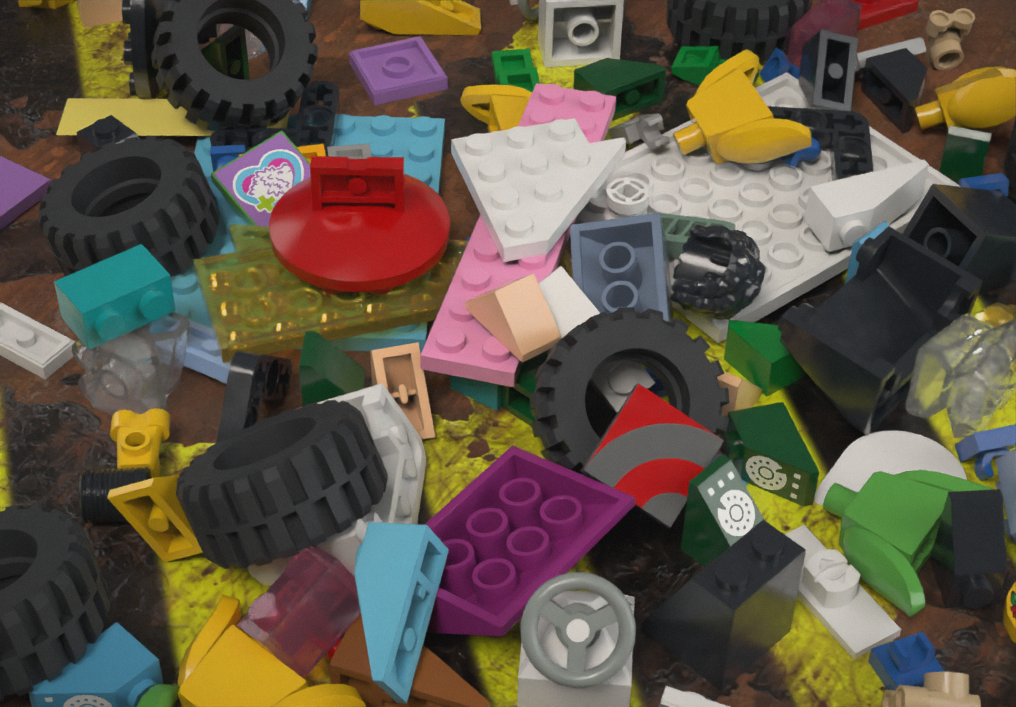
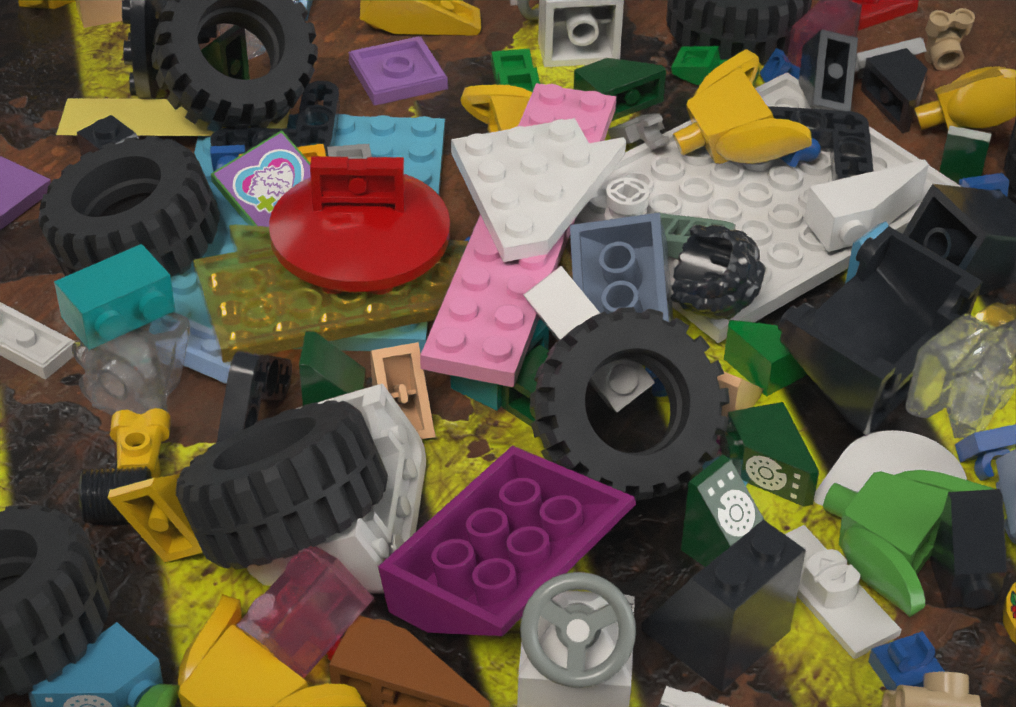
medium azure slope [354,522,449,703] -> none
light nougat slope [465,273,561,363] -> none
tile [581,384,724,528] -> none

